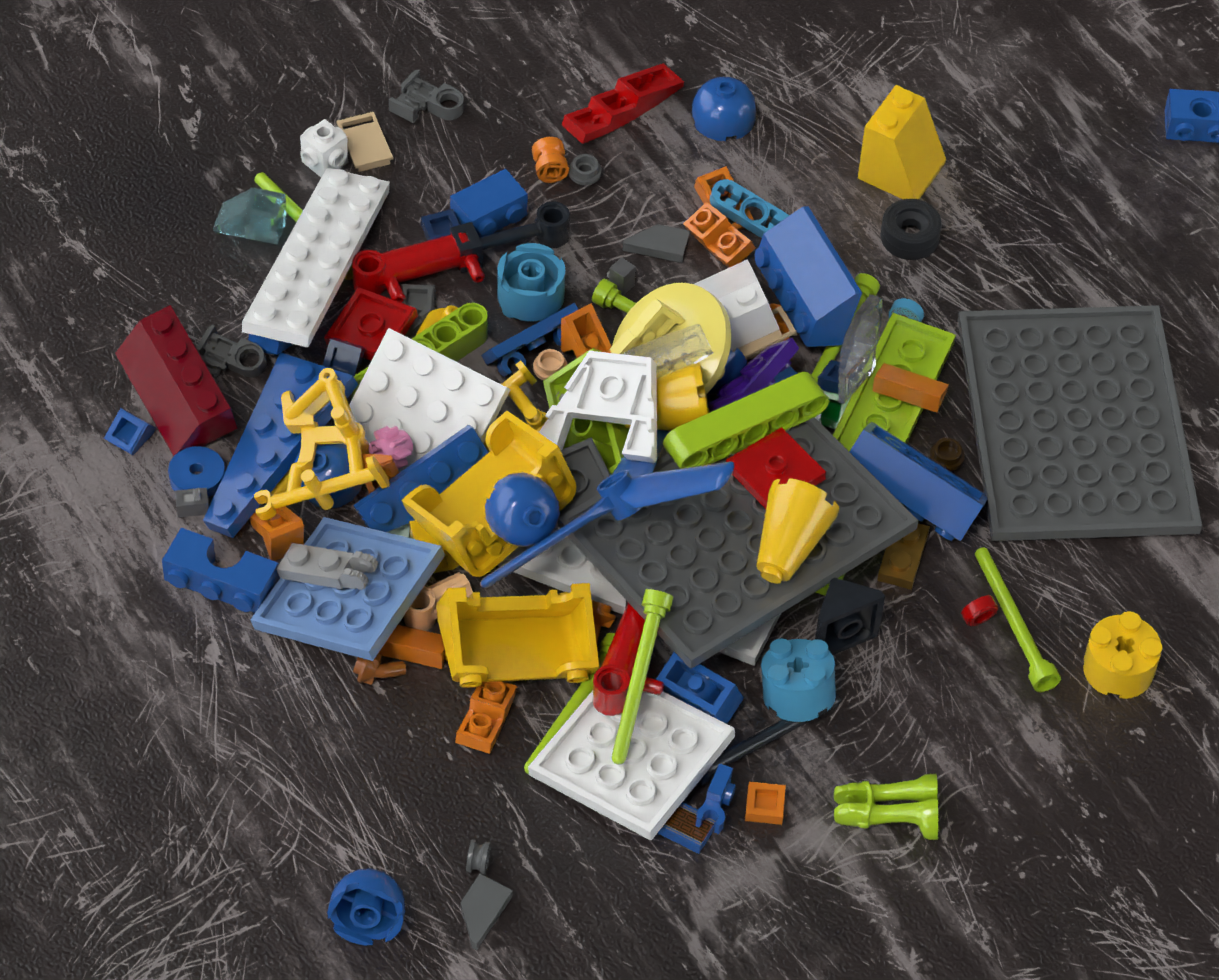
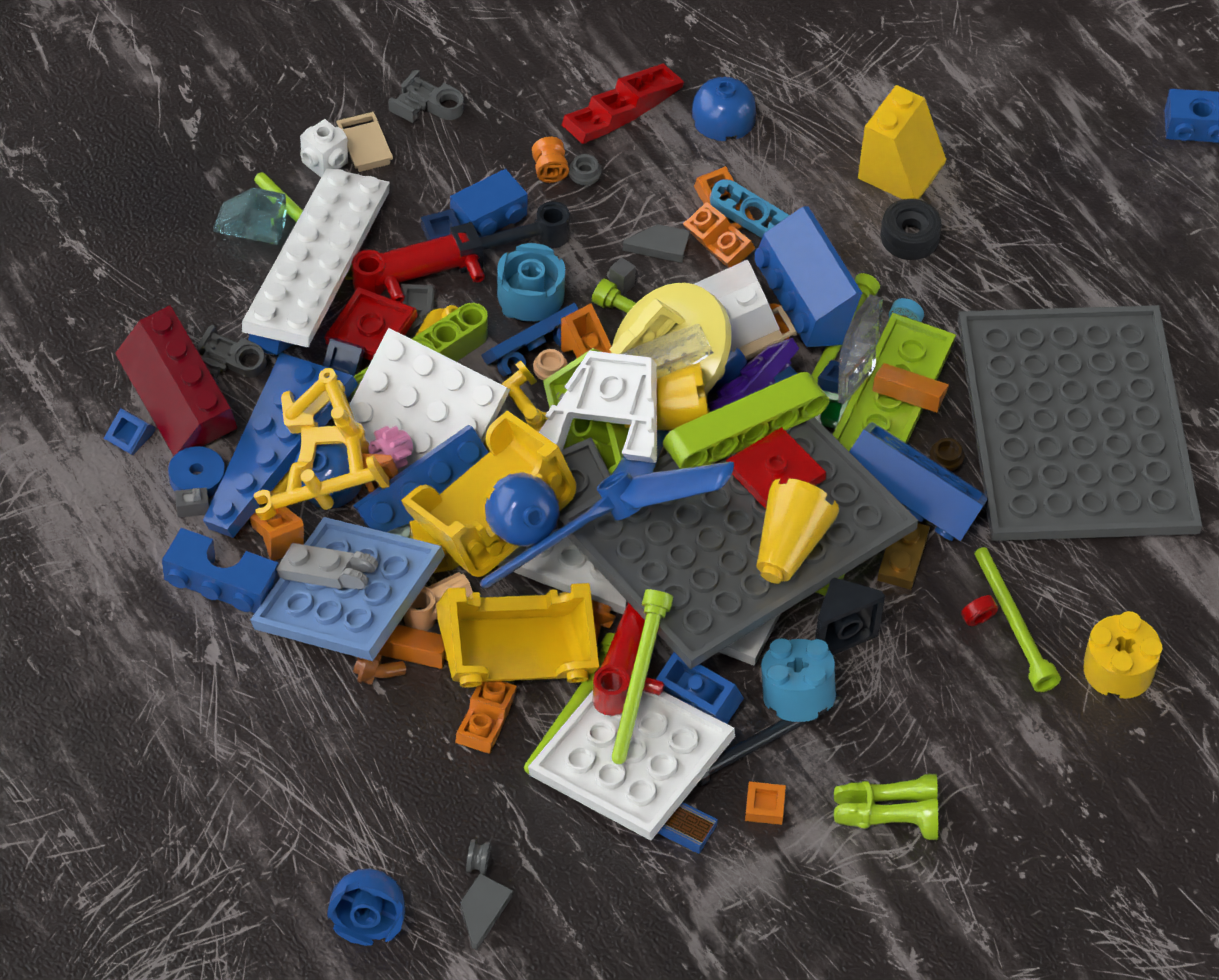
blue plate [695,764,736,834] -> none

